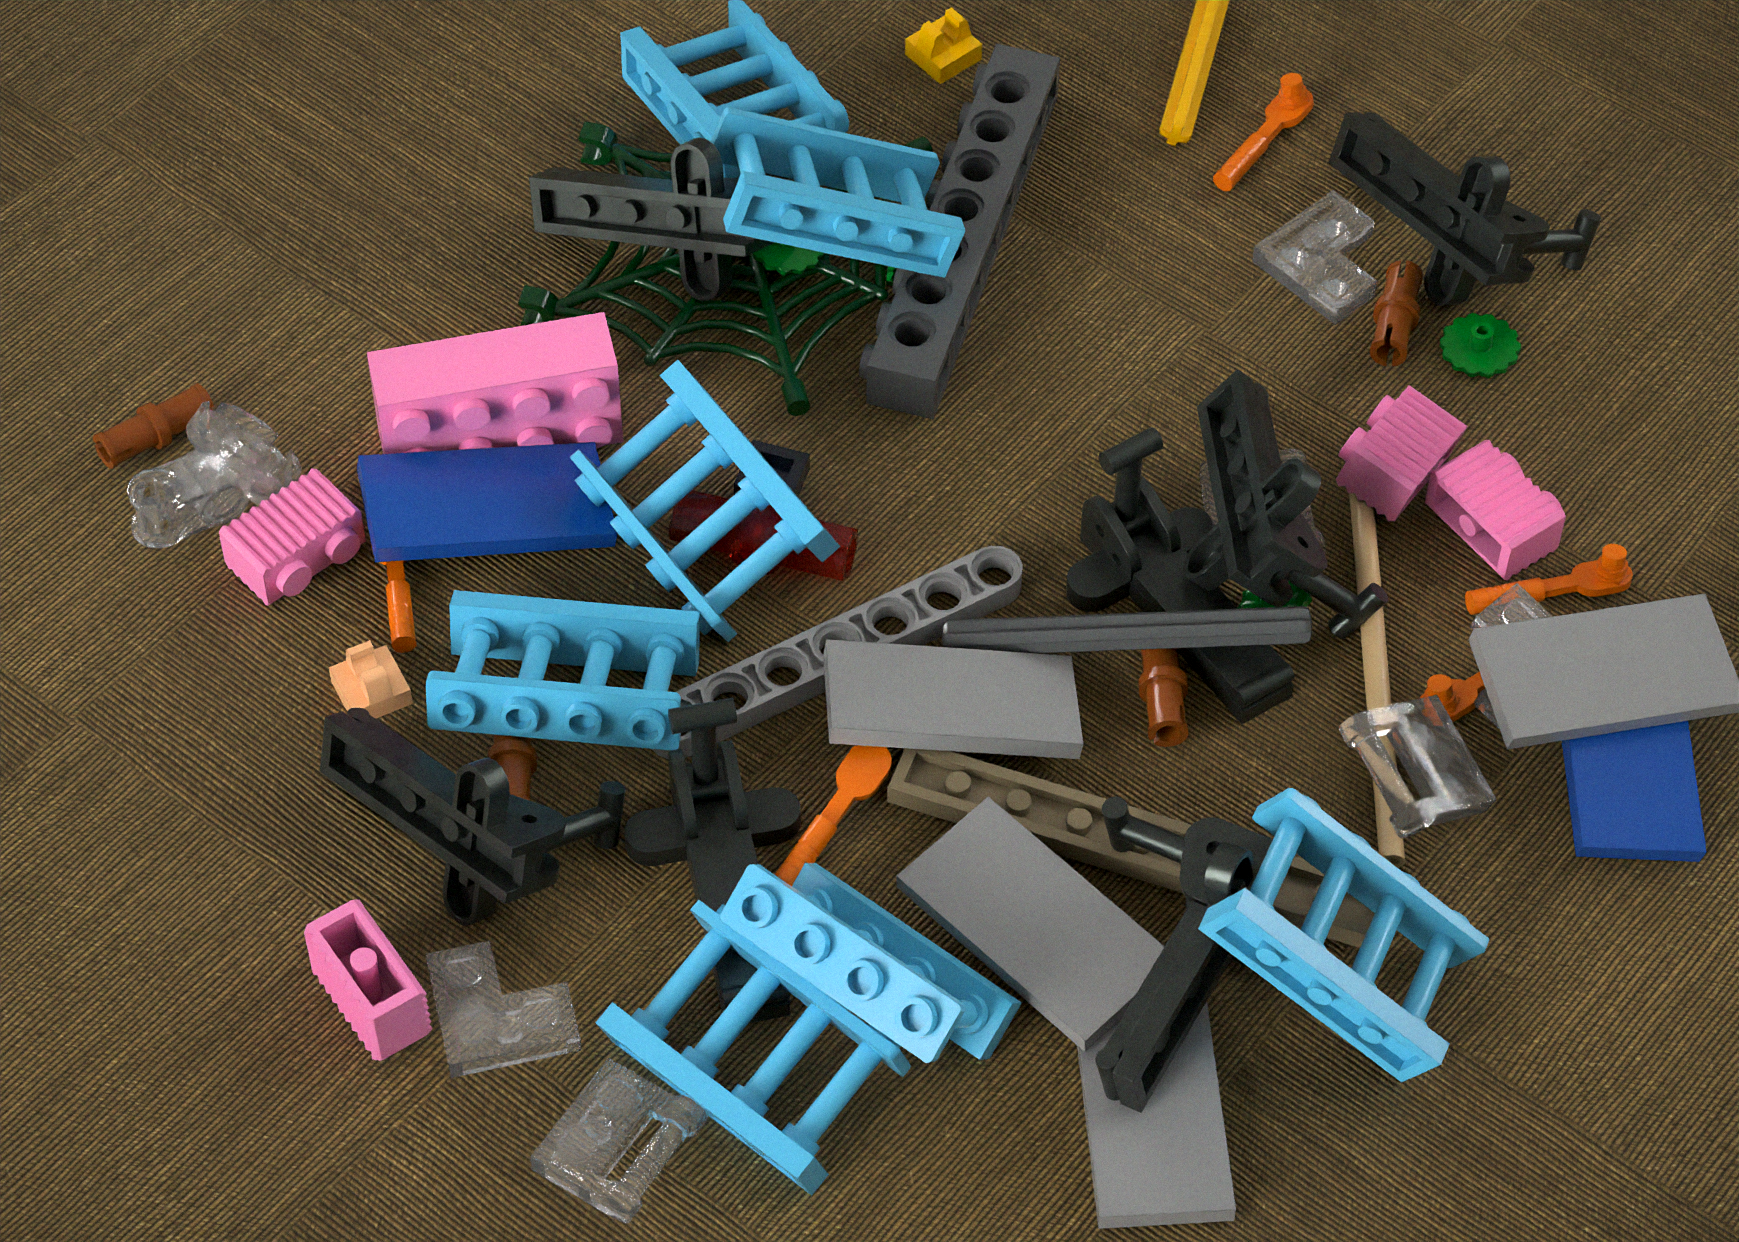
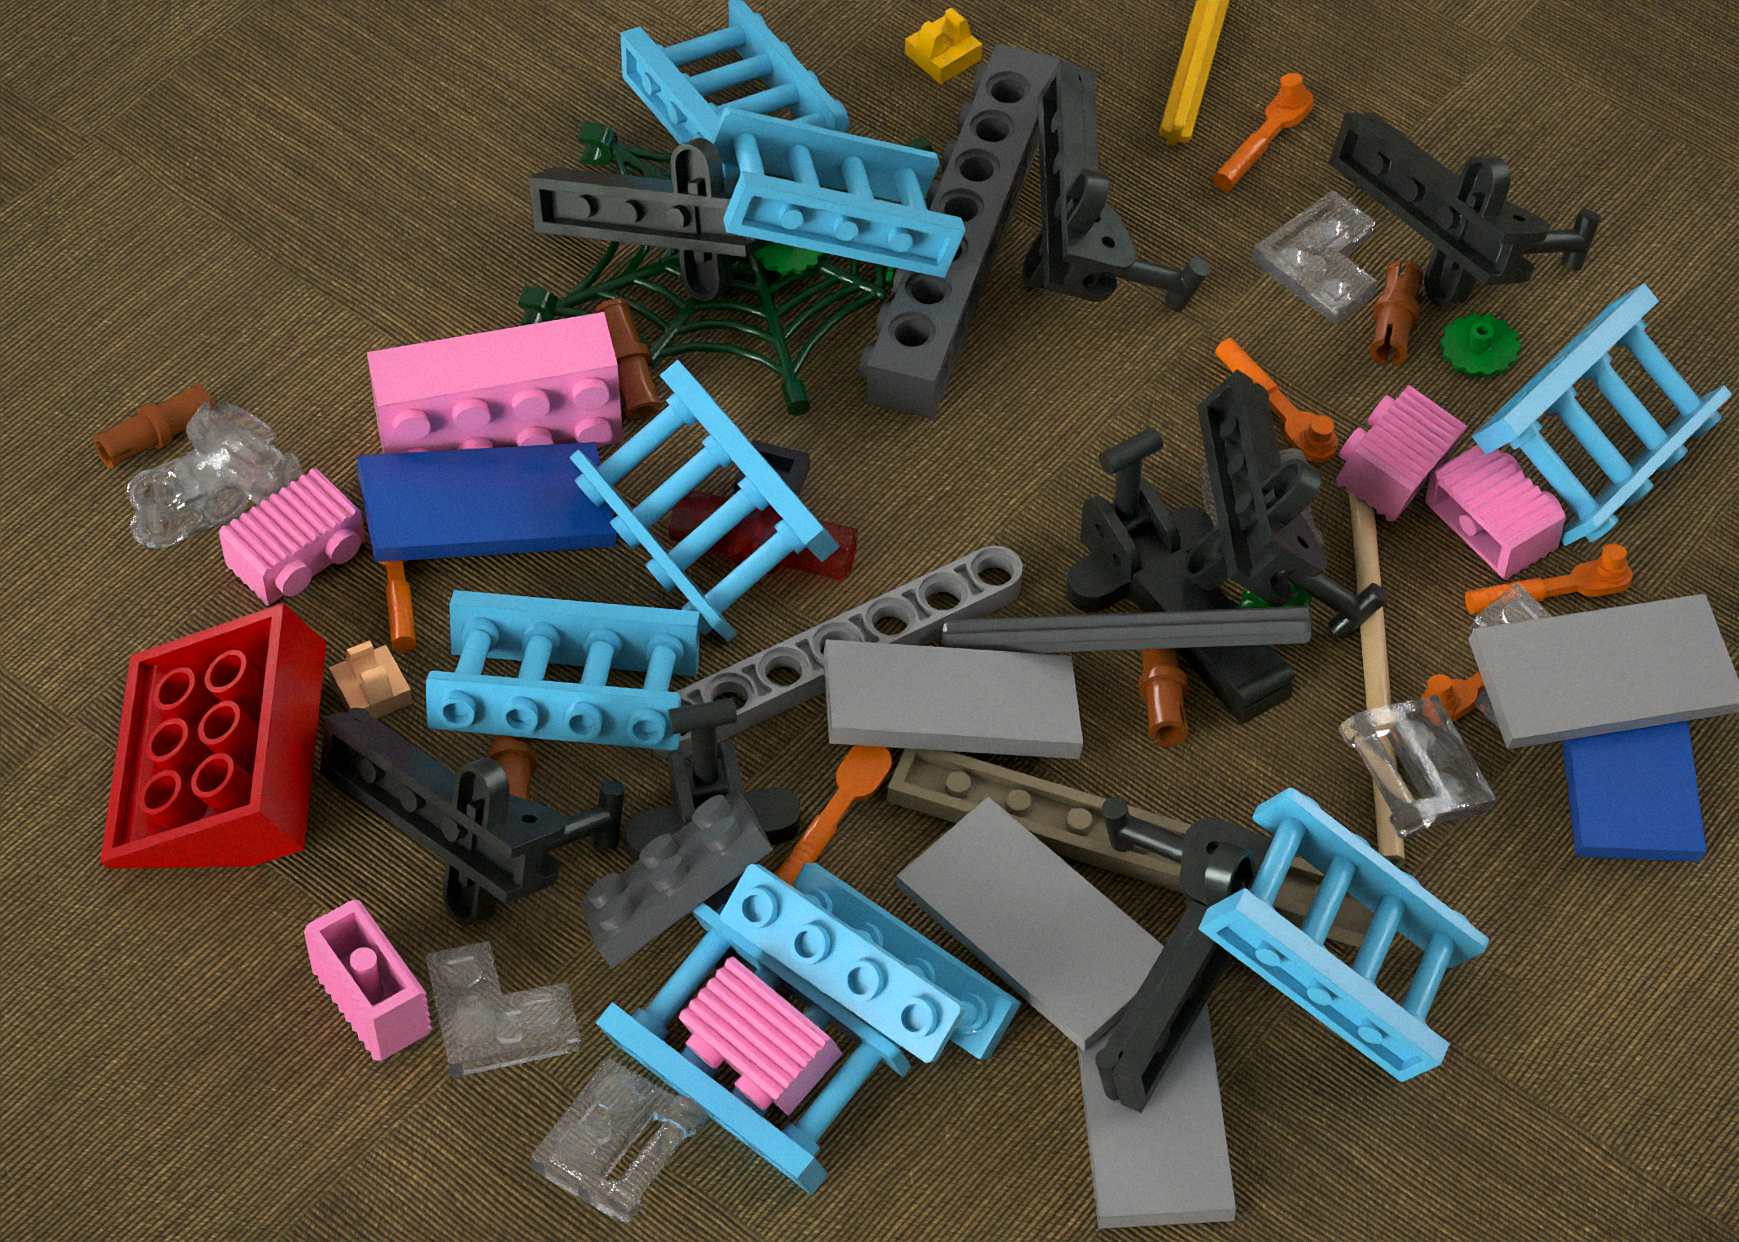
none -> red slope [100,603,327,869]
none -> dark grey plate [580,788,774,969]
none -> dark orange pin [593,298,662,420]
none -> bright pink brick [679,957,843,1115]
none -> pearl dark grey piece [1022,60,1210,311]
none -> orange piece [1215,338,1338,463]
none -> medium azure fence [1471,283,1732,546]

